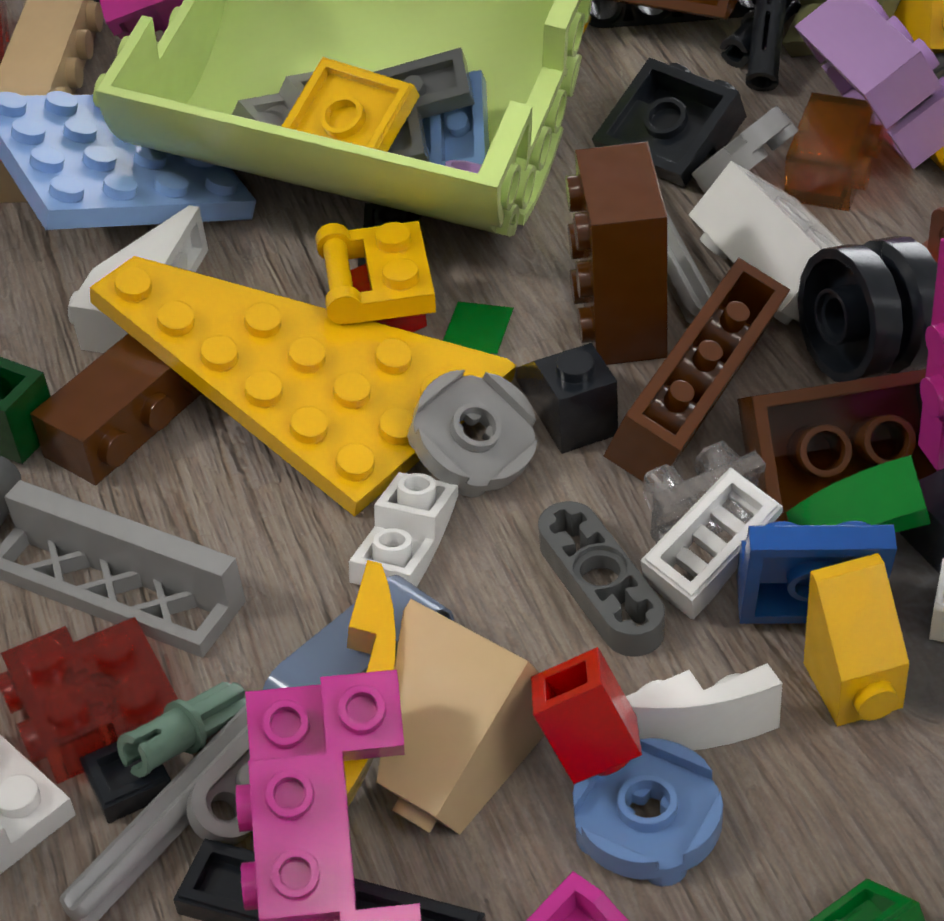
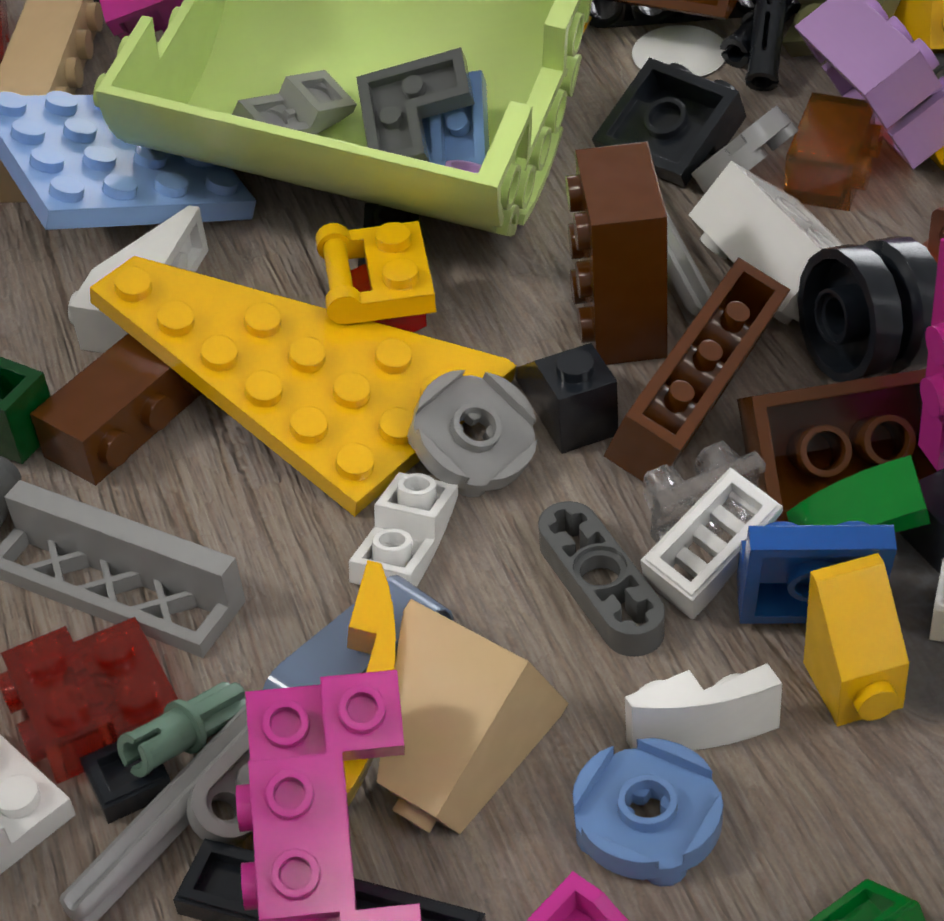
yellow tile [281,57,420,152] -> none
green sticker [443,301,514,354] -> none
red brick [531,647,642,784] -> none
none -> white sticker [632,25,725,77]

